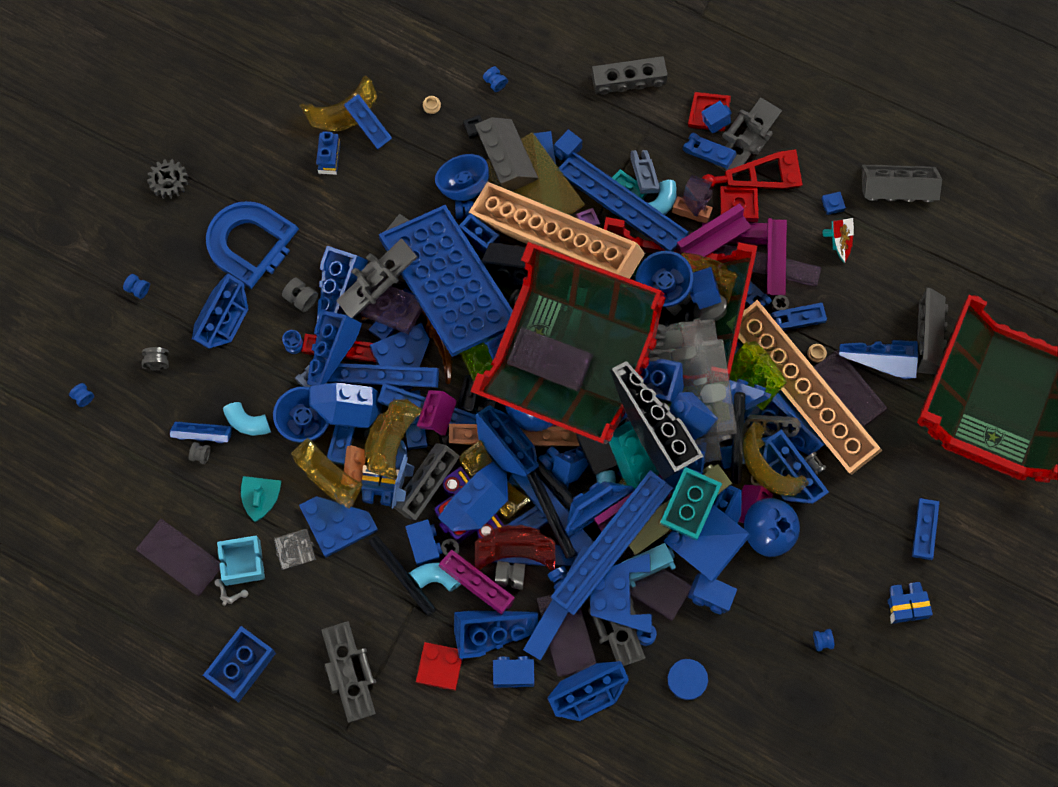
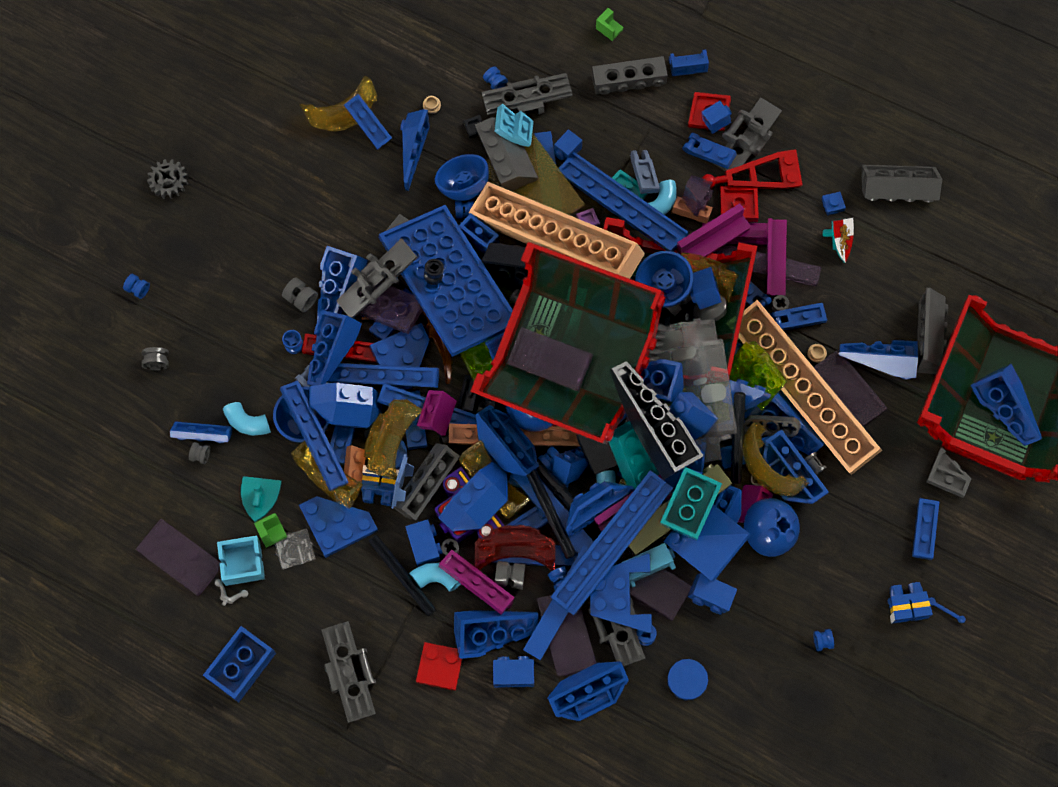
blue wheel [69,383,94,407] -> none
blue wedge [192,273,248,349] -> none
blue piece [206,201,299,289] -> none
blue hips [316,132,340,175] -> none
none -> bright green panel [254,513,287,548]
none -> blue tile [280,380,349,491]
none -> blue wedge [400,109,430,191]
none -> black wheel [424,259,444,285]
none -> dark grey piece [482,73,573,115]
none -> medium azure slope [494,104,534,147]
none -> bright green panel [596,8,623,41]
none -> blue hinge [669,50,709,76]
none -> dark grey wing [926,447,971,498]
none -> blue hinge [929,597,966,623]
none -> blue wedge [970,364,1042,446]

